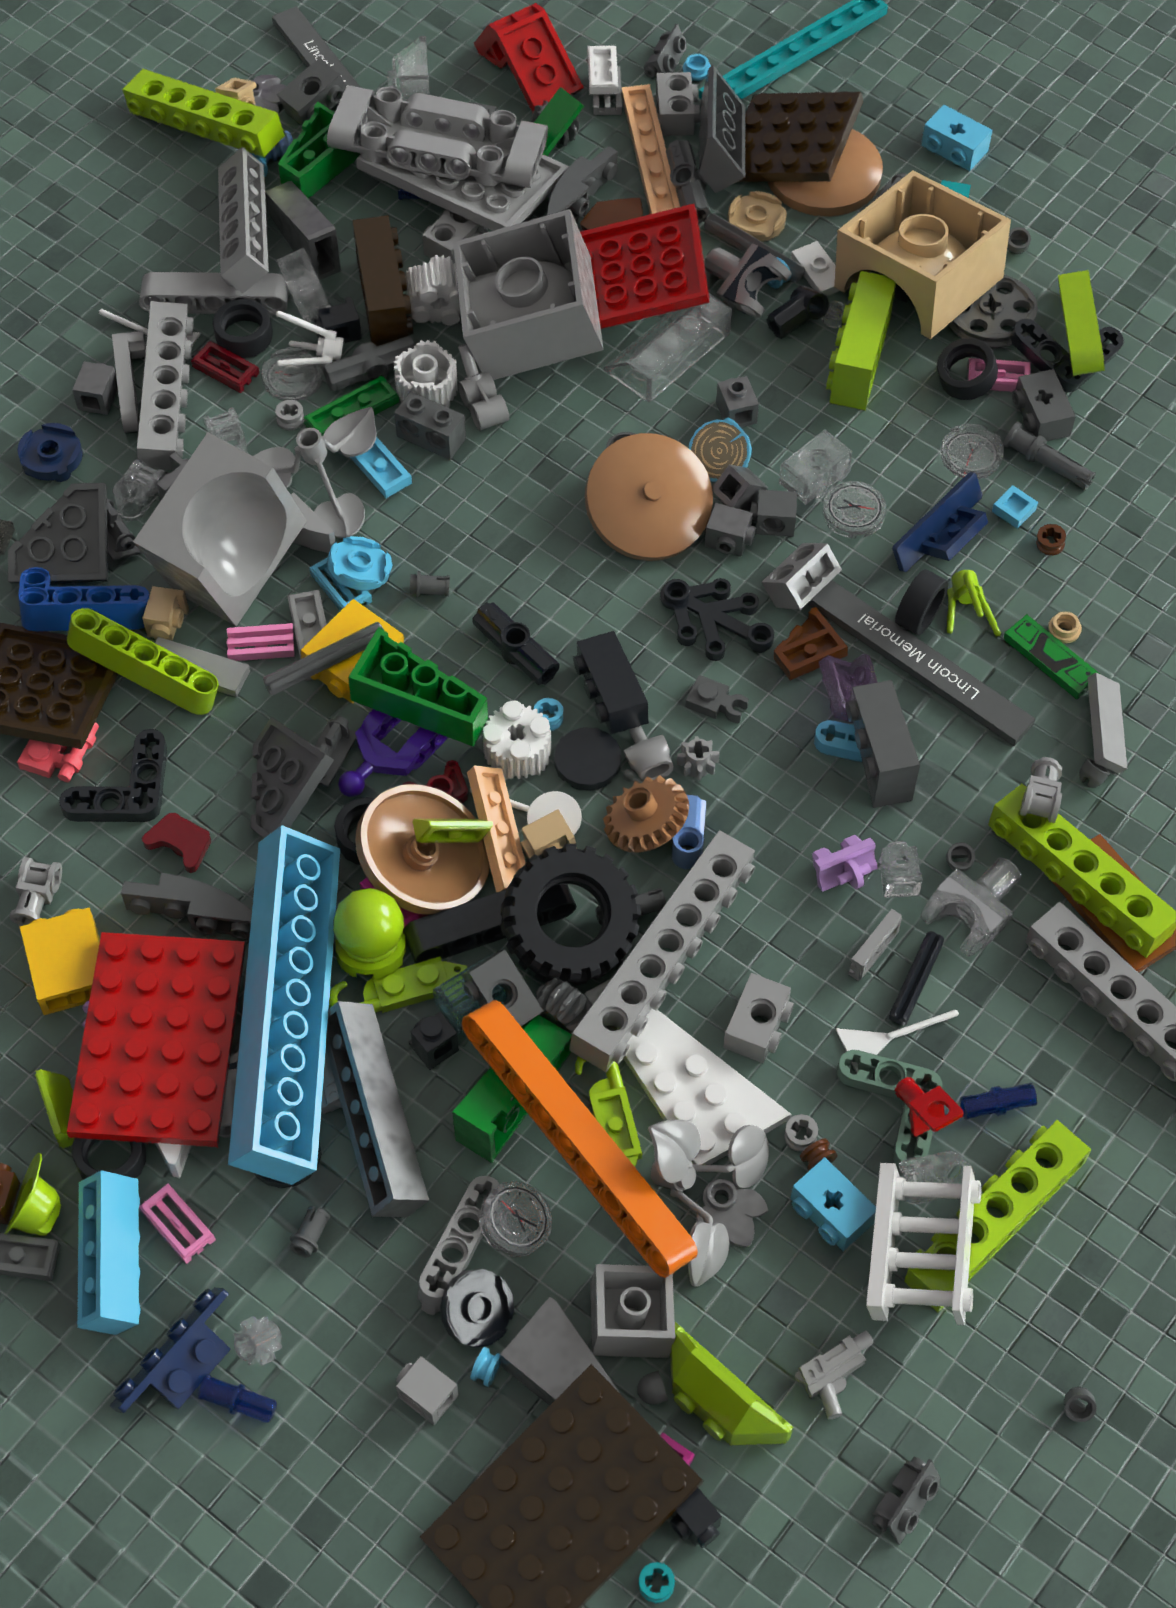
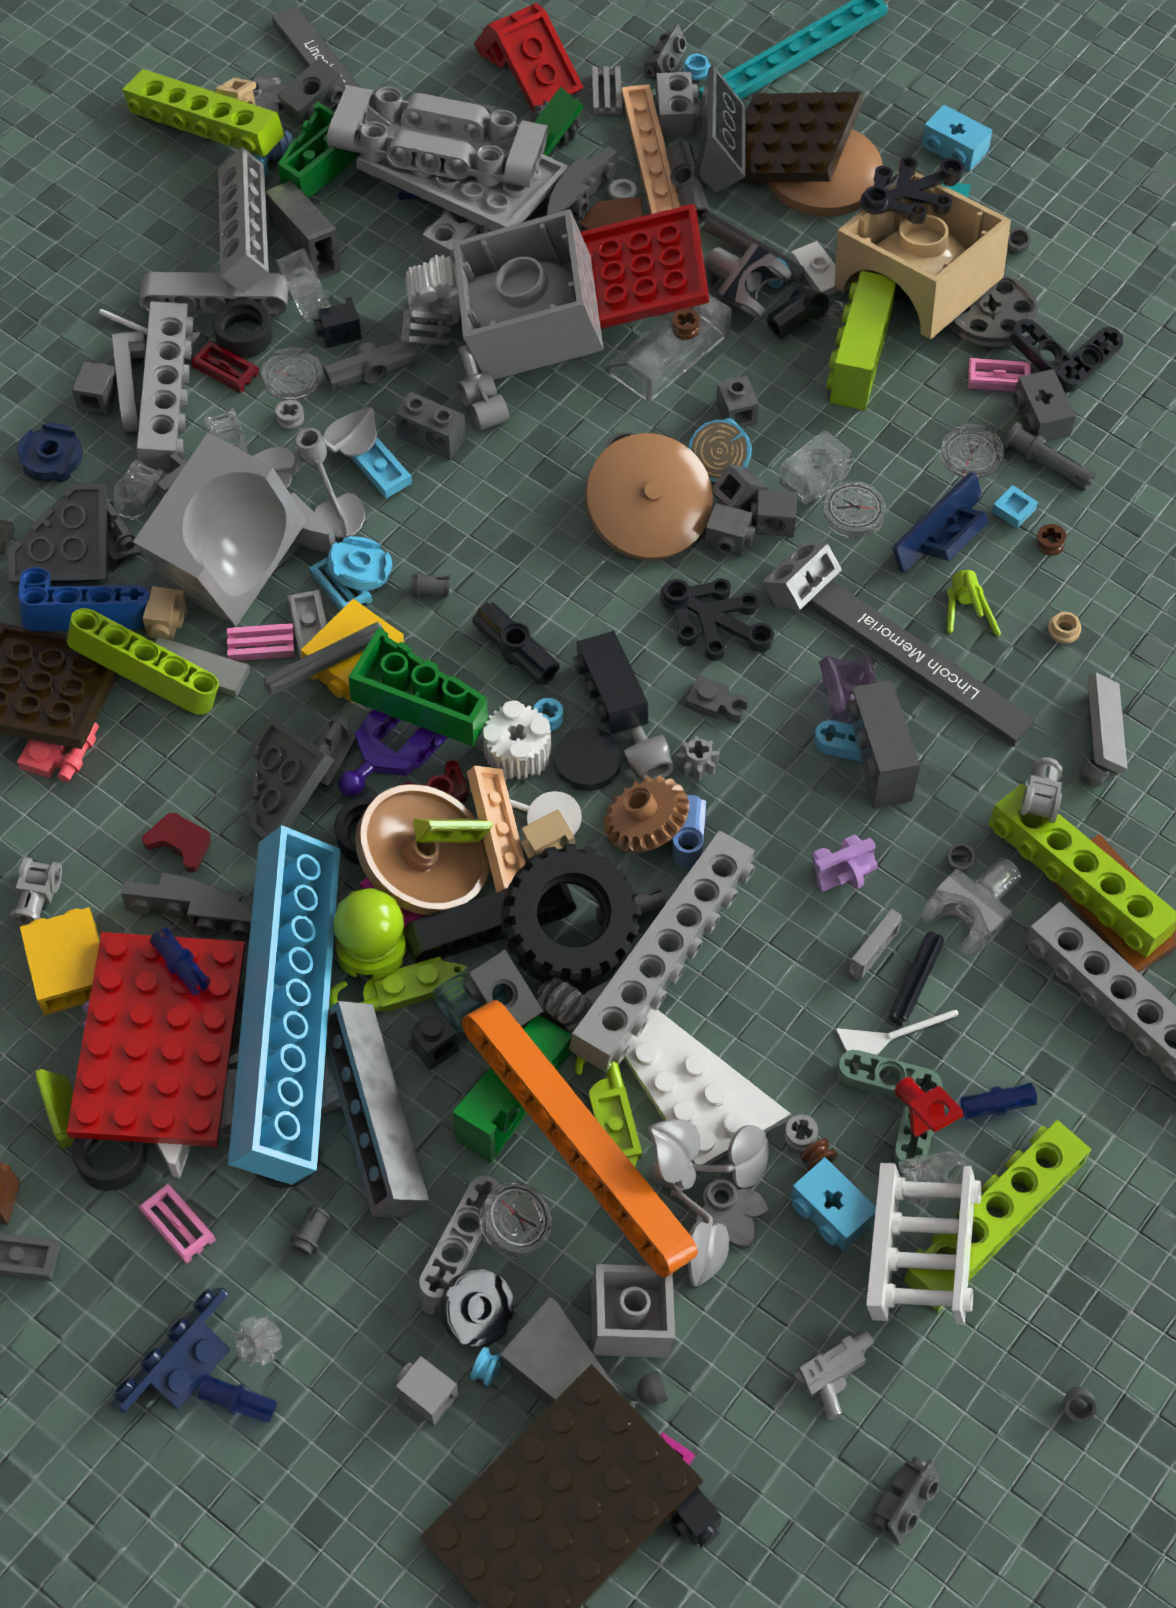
lime piece [4,1152,61,1236] -> none
black beam [59,729,167,822] -> none
medium azure brick [77,1170,140,1335] -> none
white plant [276,311,344,366] -> none
green tile [303,376,399,436] -> none
dark brown brick [352,215,413,346] -> none
clear slope [387,36,430,101] -> none
white brick [394,340,458,408] -> none
white plate [587,46,618,95] -> none
teal bush [638,1562,675,1604] -> none
lime wedge [670,1322,793,1445] -> none
light grey brick [723,973,794,1063] -> none
tan tile [727,191,787,241] -> none
reddish brown wing [774,607,848,681] -> none
clear brick [879,841,923,898] -> none
black tyre [895,569,949,636] -> none
black tyre [937,338,998,400] -> none
green tile [1003,614,1100,699] -> none
lime beam [1058,270,1105,376] -> none
none -> clear blue pin [149,927,211,995]
none -> light grey tile [401,310,452,346]
none -> light grey tile [608,179,637,200]
none -> reddish brown bush [672,308,700,340]
none -> black plant [860,156,964,224]

